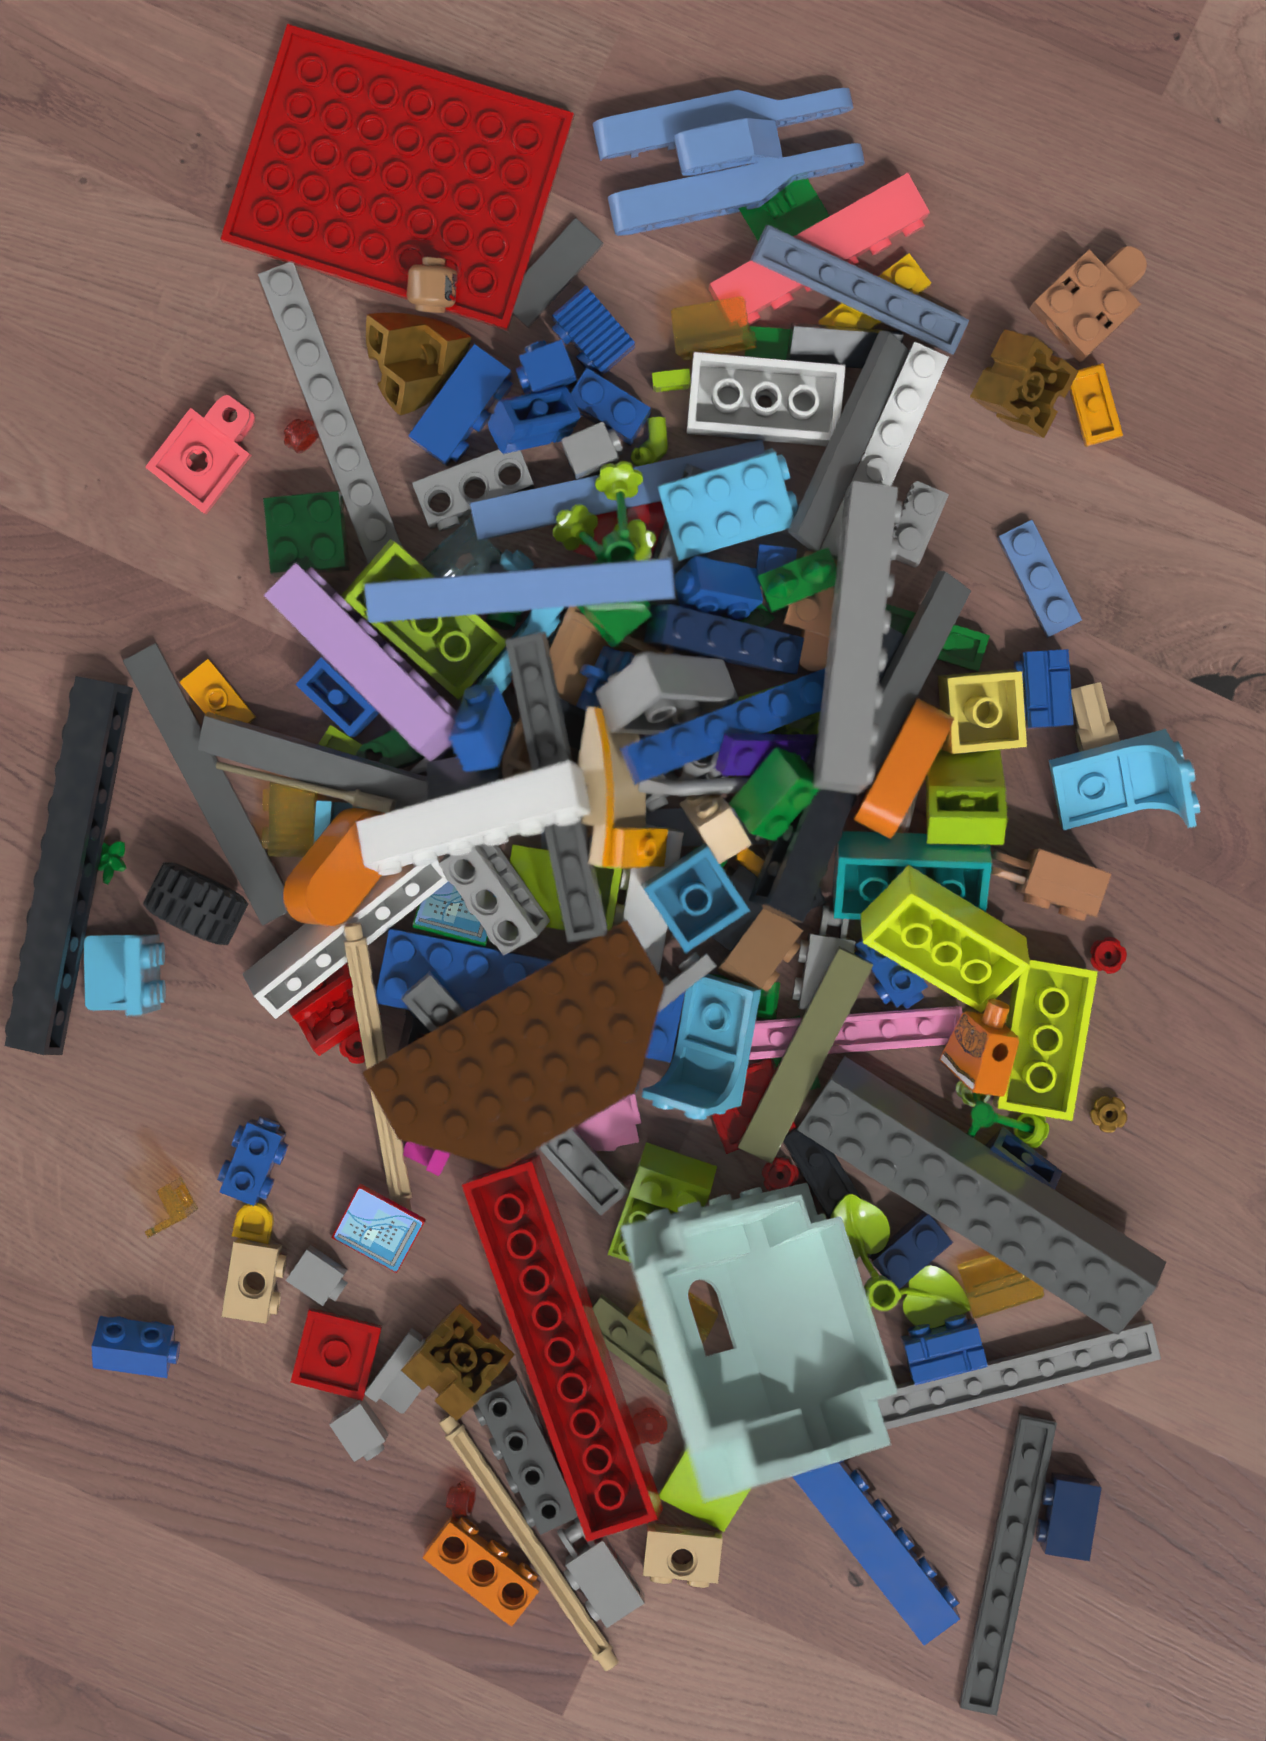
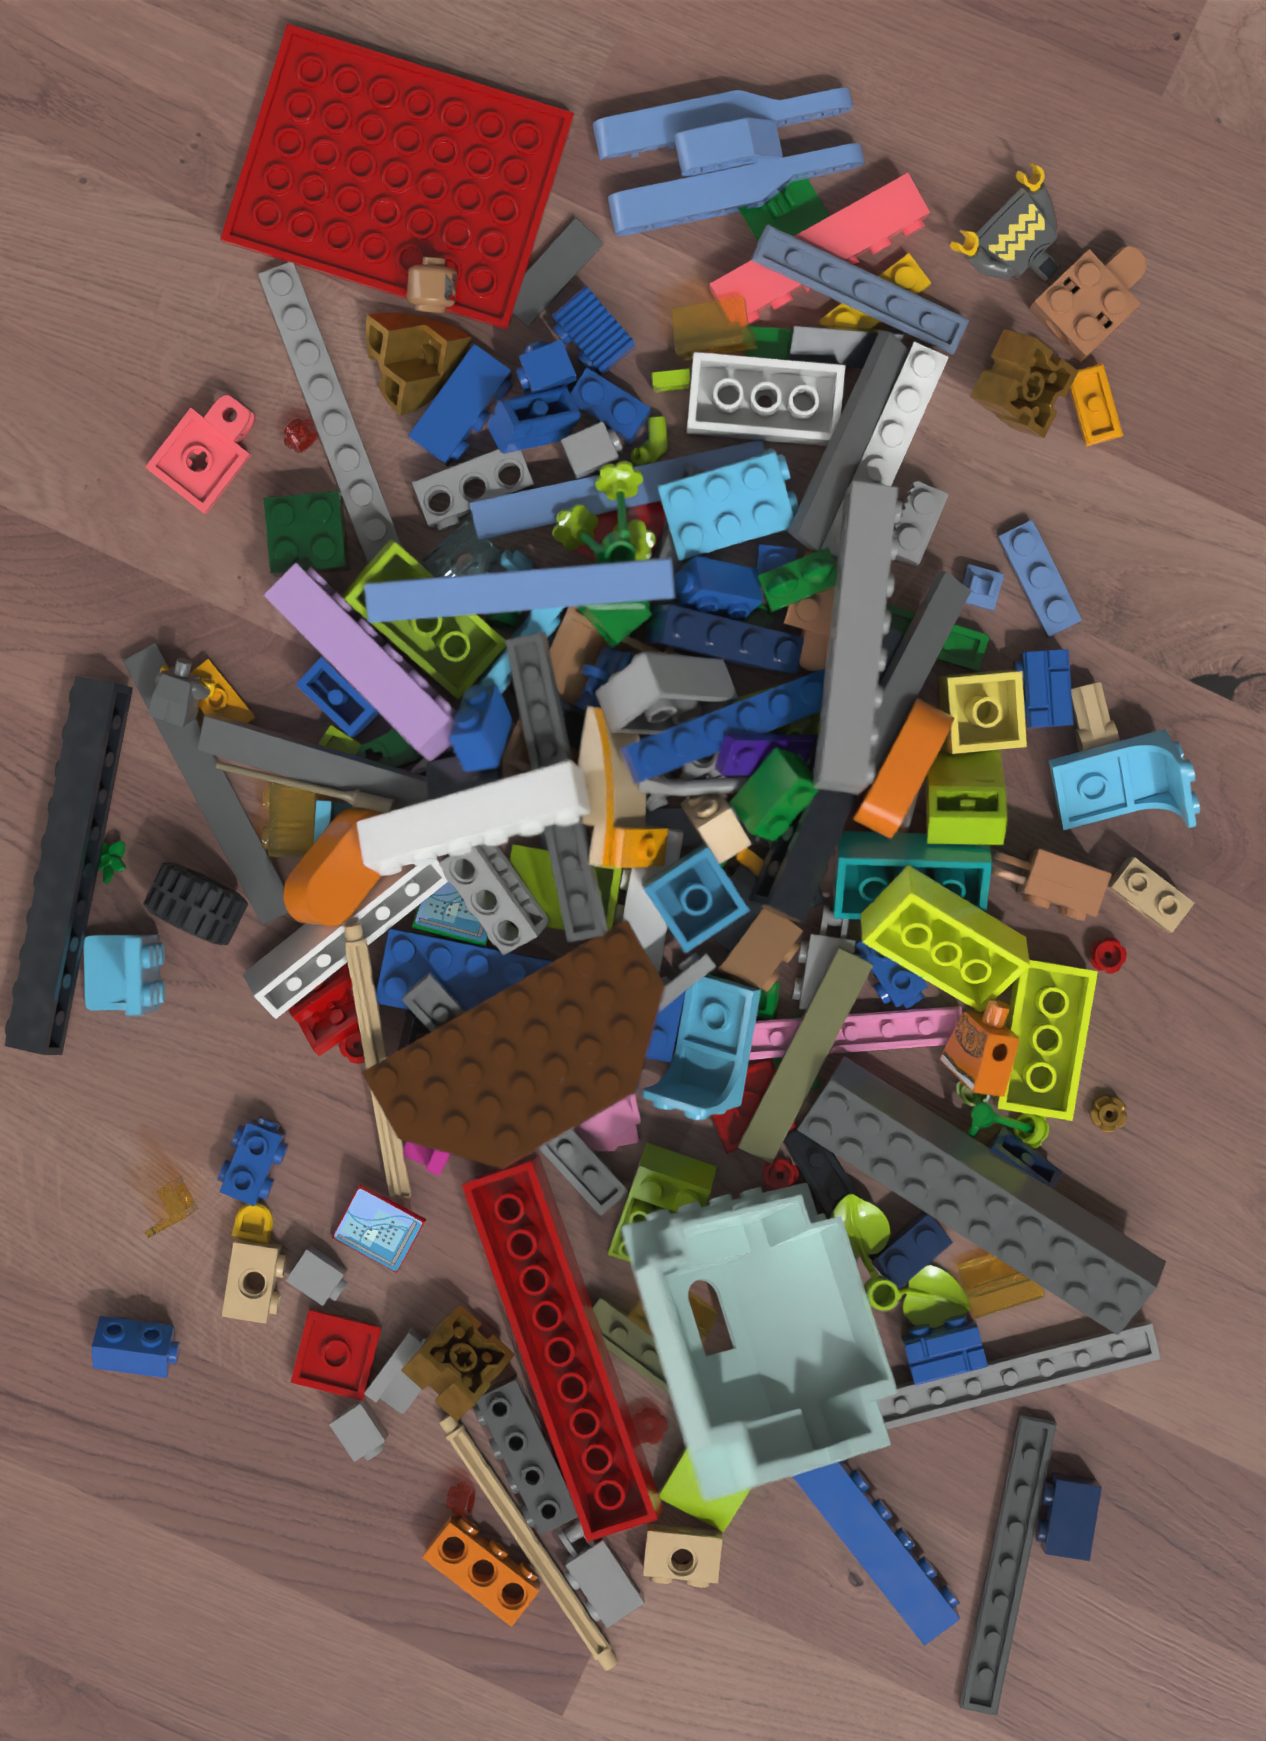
none -> dark grey piece [148,658,216,727]
none -> dark grey torso [950,162,1061,283]
none -> medium blue tile [962,564,1004,611]
none -> tan brick [1107,857,1195,933]

